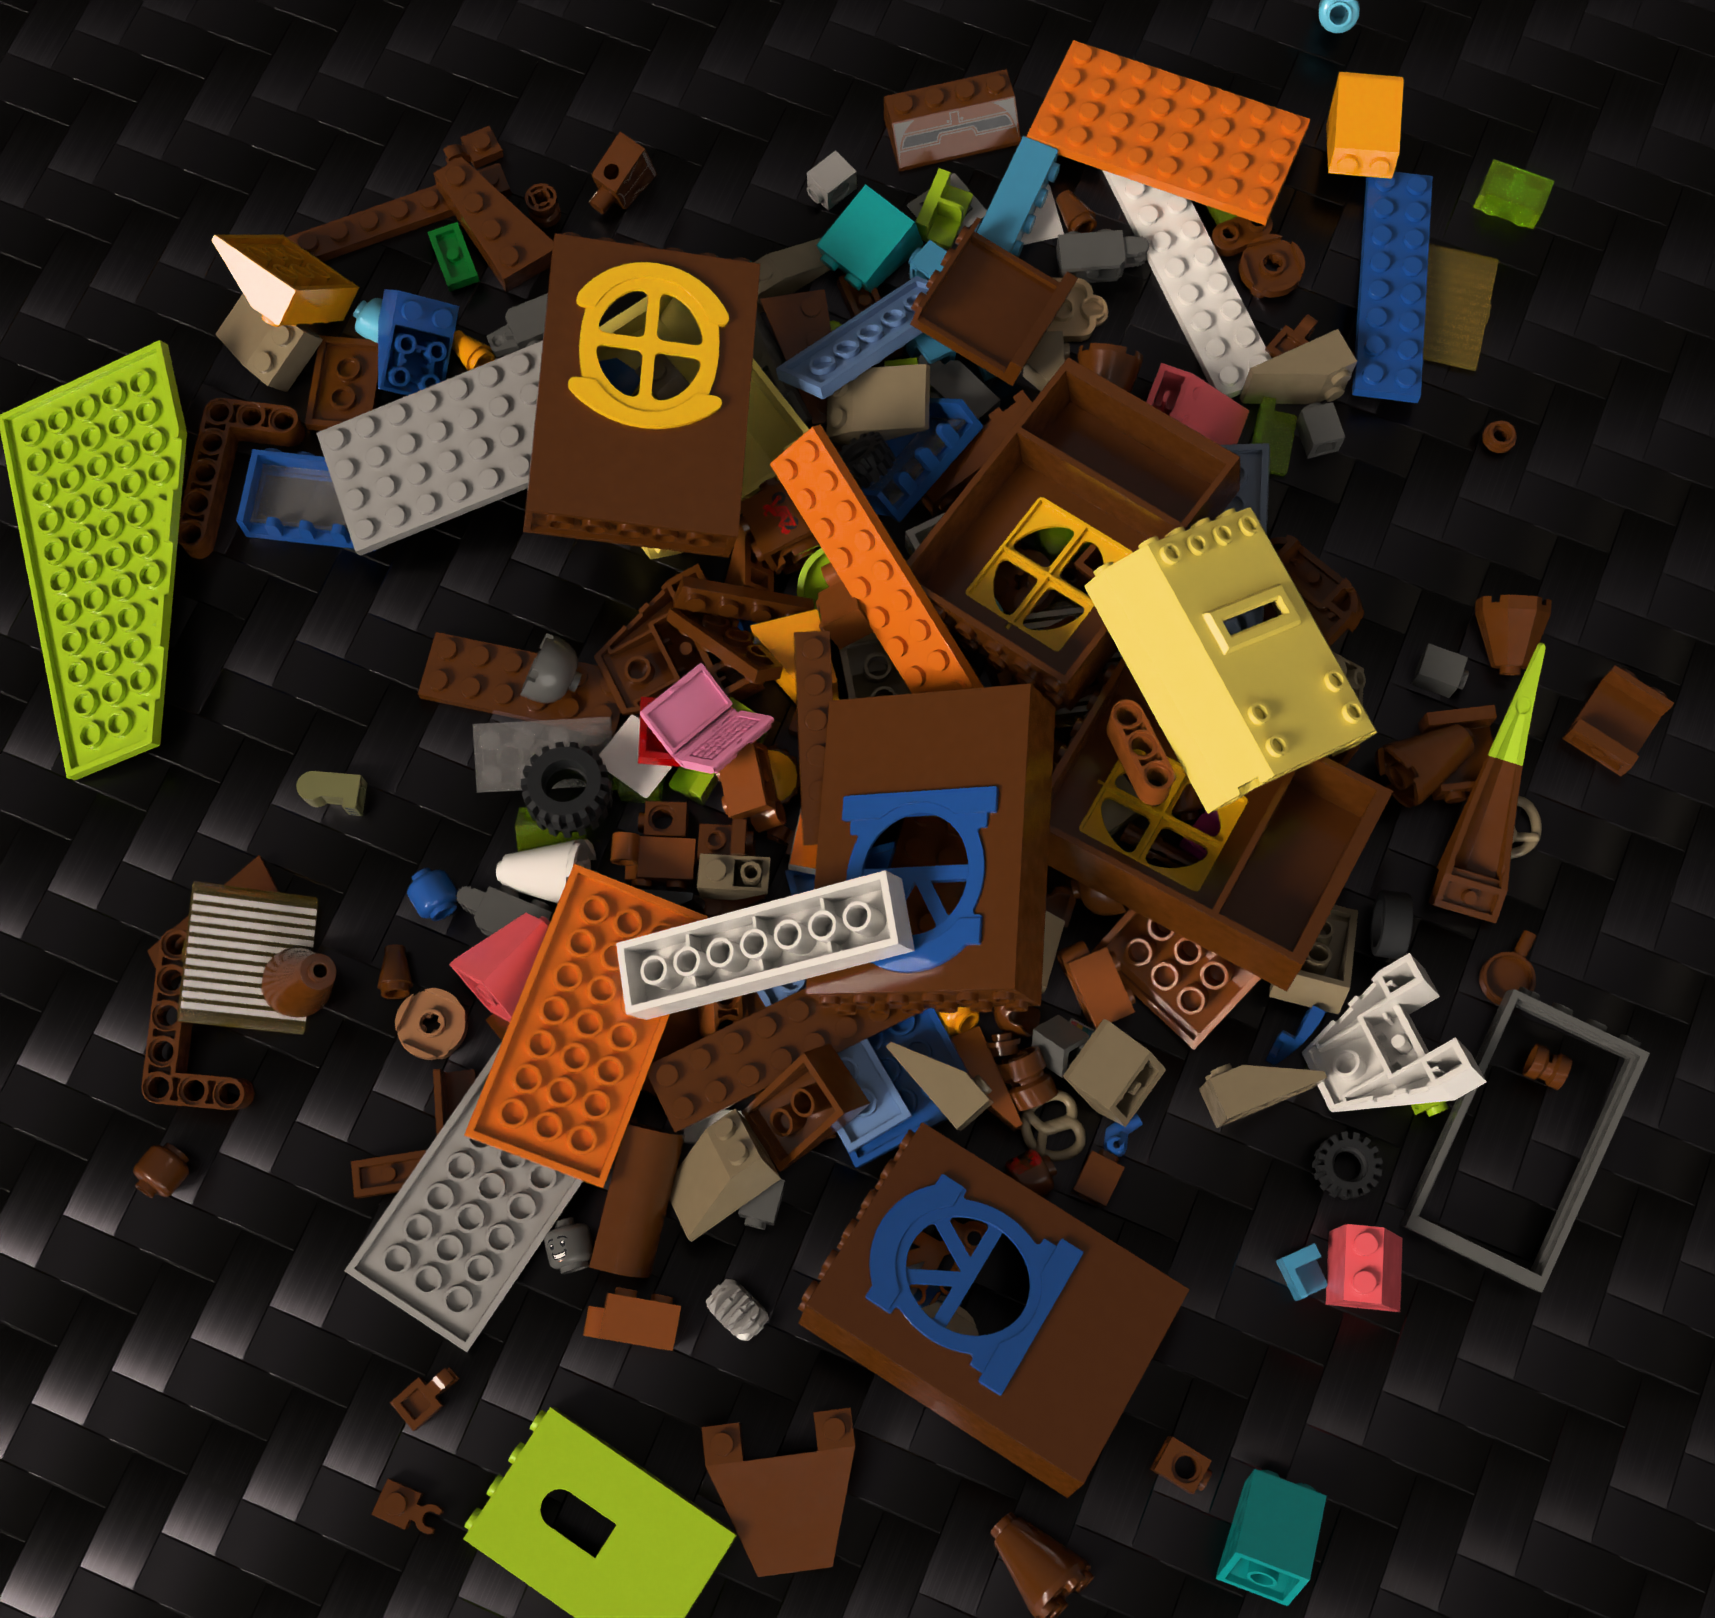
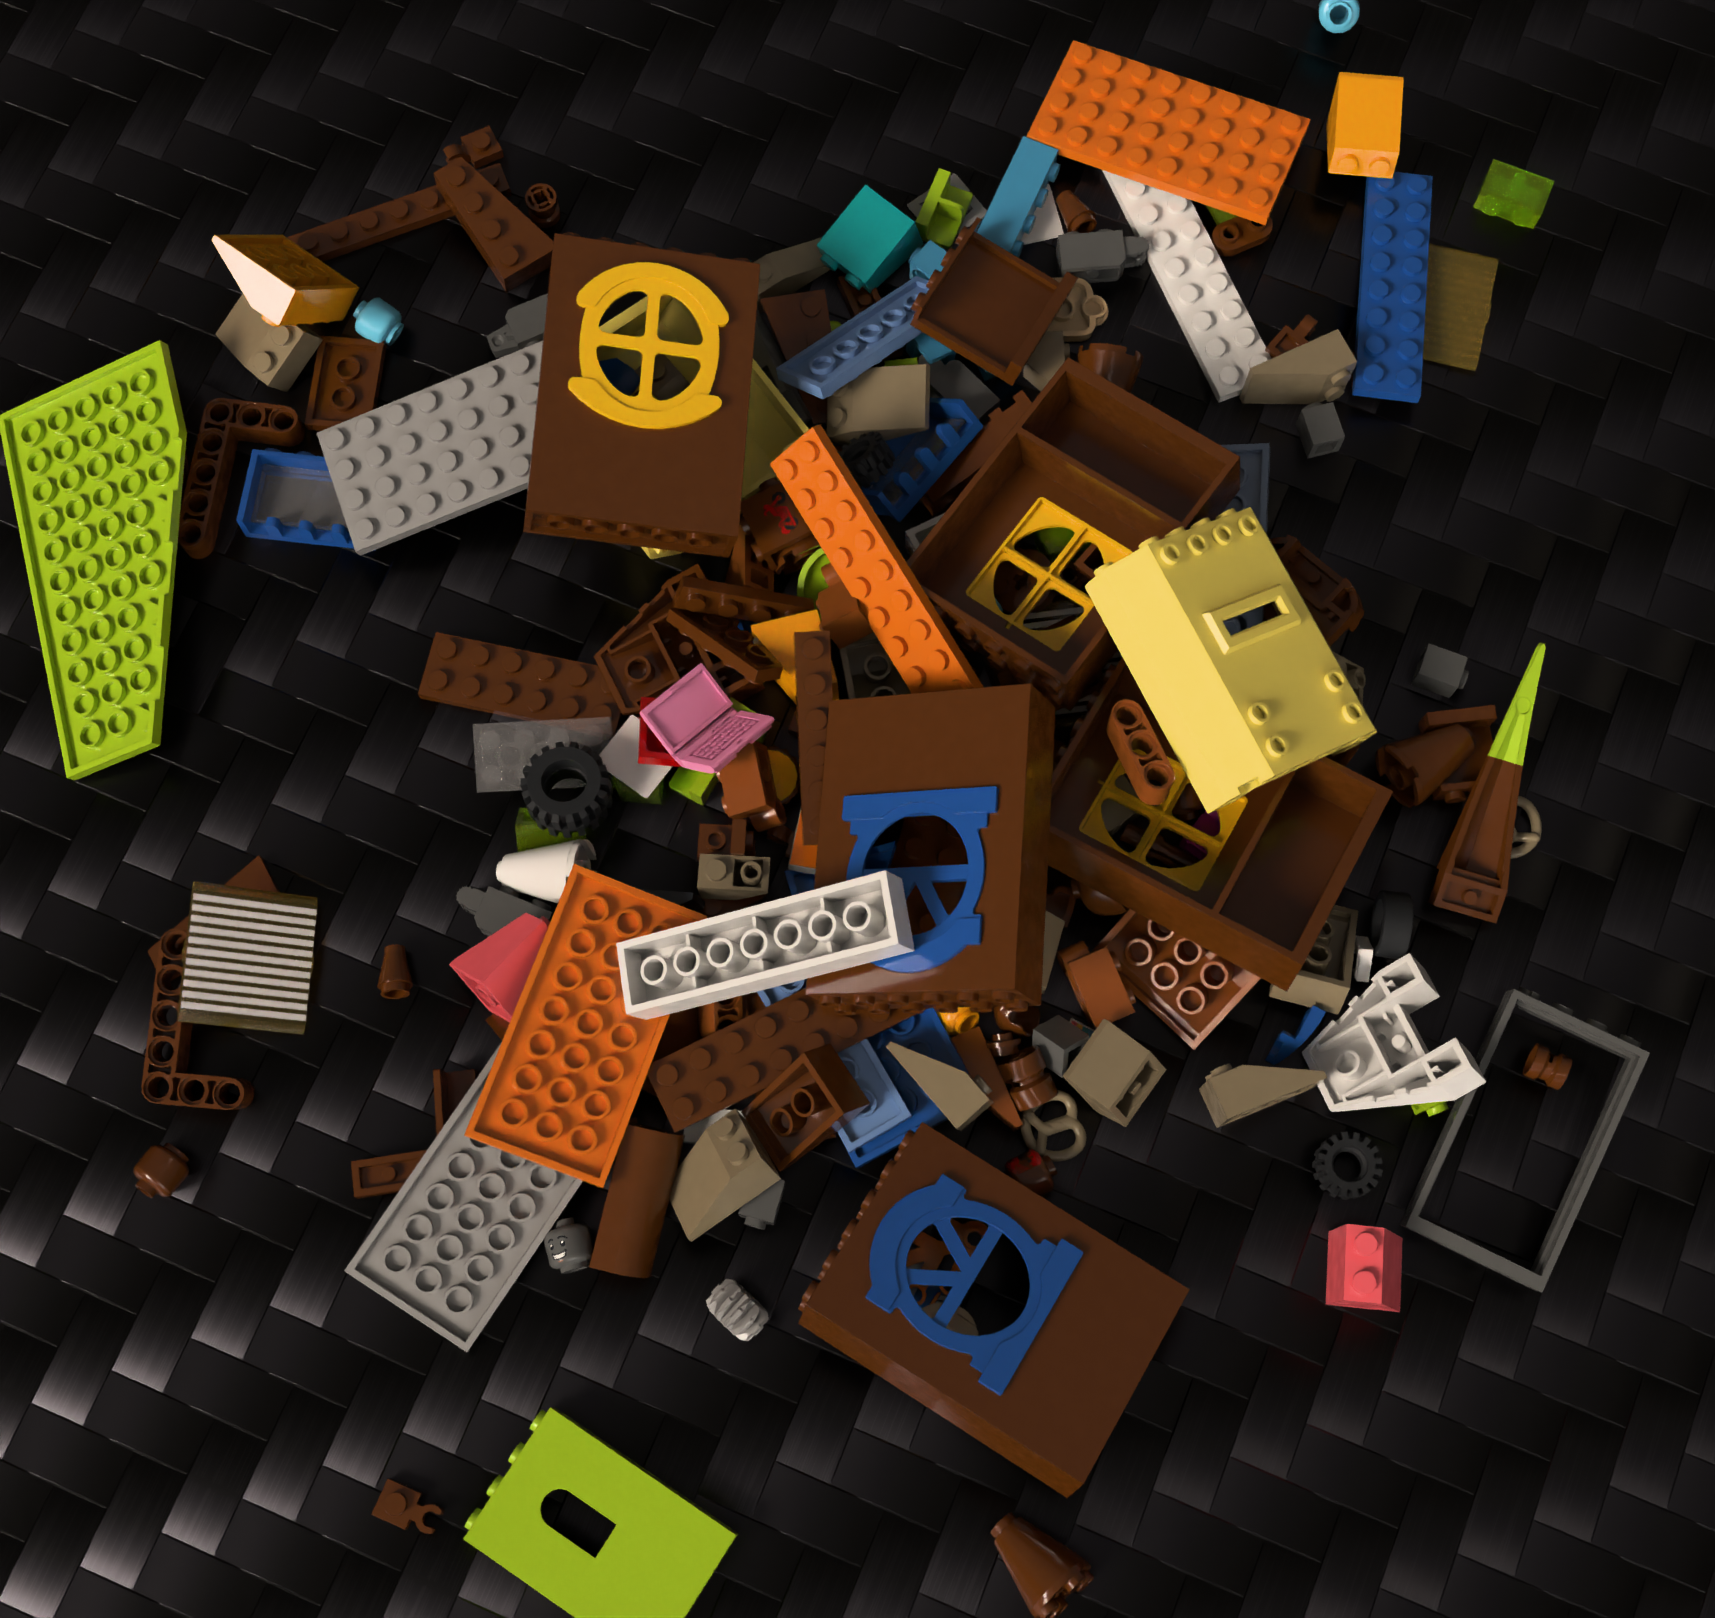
reddish brown cone [261,948,336,1018] -> none
olive leg [296,771,368,816] -> none
blue slope [378,289,460,396] -> none
reddish brown plate [390,1367,460,1431] -> none
medium nougat plate [395,988,468,1060] -> none
blue head [407,868,458,921] -> none
green plate [427,222,480,292] -> none
light orange cone [452,330,495,371] -> none
dark grey cylinder [520,632,582,703] -> none
dark orange hinge [583,1287,681,1351] -> none
reddish brown torso [589,131,657,214] -> none
dark orange hinge [610,832,698,892] -> none
reddish brown brick [638,801,690,838] -> none
reddish brown wedge [702,1407,856,1577] -> none
light grey brick [807,150,857,211] -> none
reddish brown slope [884,69,1021,171] -> none
reddish brown brick [1070,1149,1125,1210] -> none
blue arm [1104,1113,1143,1157] -> none
coral slope [1146,363,1249,445] -> none
reddish brown brick [1150,1436,1213,1494] -> none
teal slope [1216,1469,1327,1606] -> none
reddish brown plate [1239,234,1305,298] -> none
clear neon green panel [1252,396,1297,476] -> none
dark azure panel [1276,1243,1328,1301] -> none
reddish brown cone [1475,594,1552,676] -> none
reddish brown piece [1479,930,1537,1005] -> none
reddish brown plate [1482,421,1517,453] -> none
reddish brown panel [1562,665,1674,776] -> none
none -> white tile [1353,936,1373,982]

